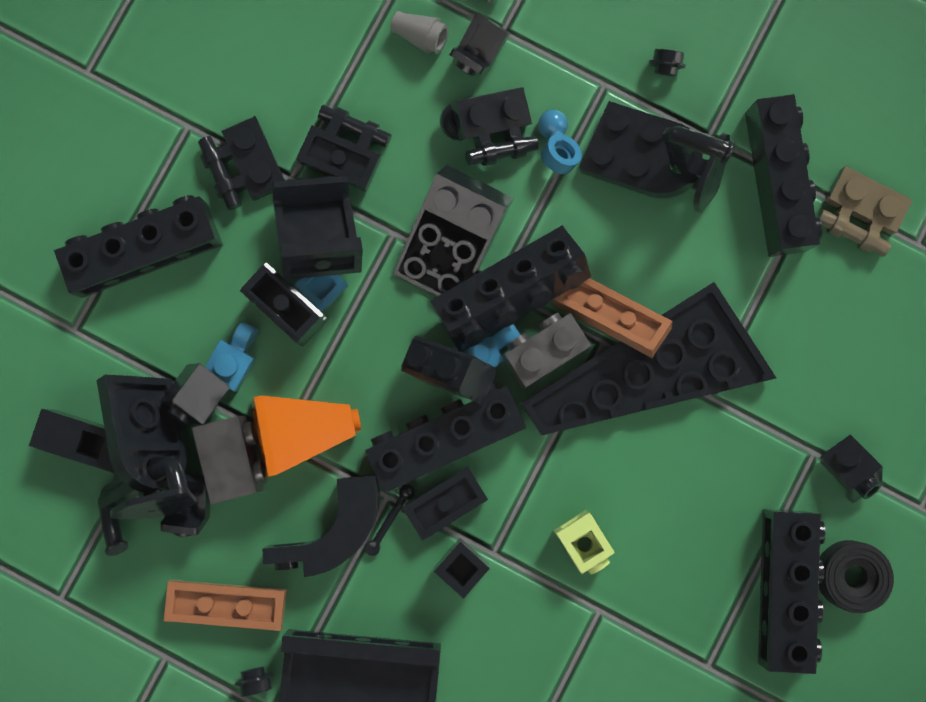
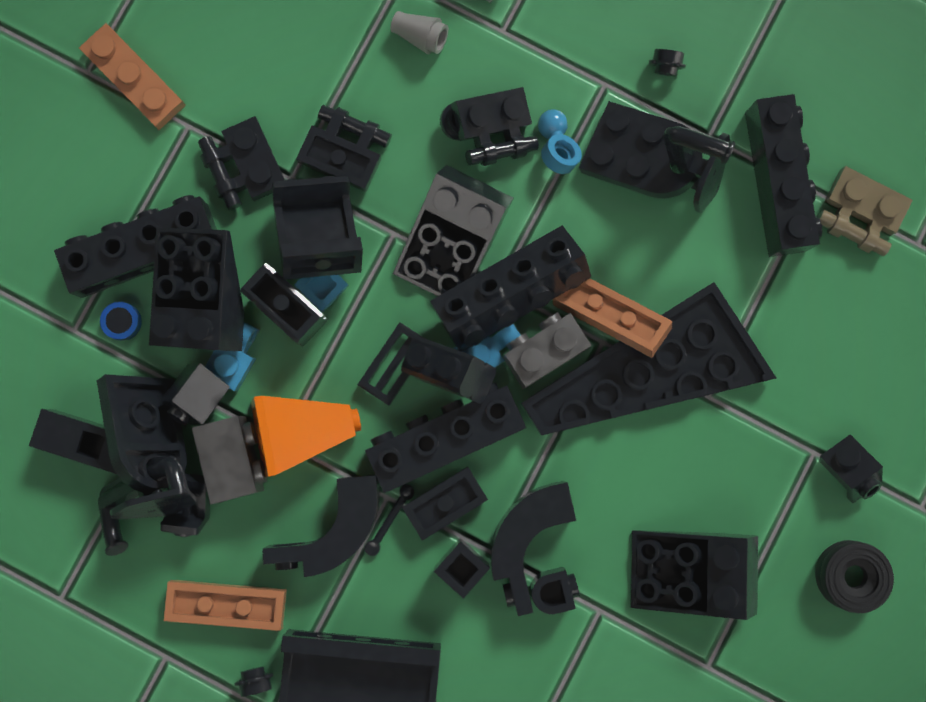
black bracket [449,13,511,76] -> none
yellowish green brick [553,510,615,574] -> none
black brick [758,509,826,674] -> none
none -> nougat plate [79,23,186,130]
none -> tile [100,302,142,341]
none -> black slope [149,228,245,351]
none -> black tile [357,322,423,406]
none -> black arch [490,481,577,616]
none -> black plate [530,567,580,614]
none -> black slope [631,530,758,620]

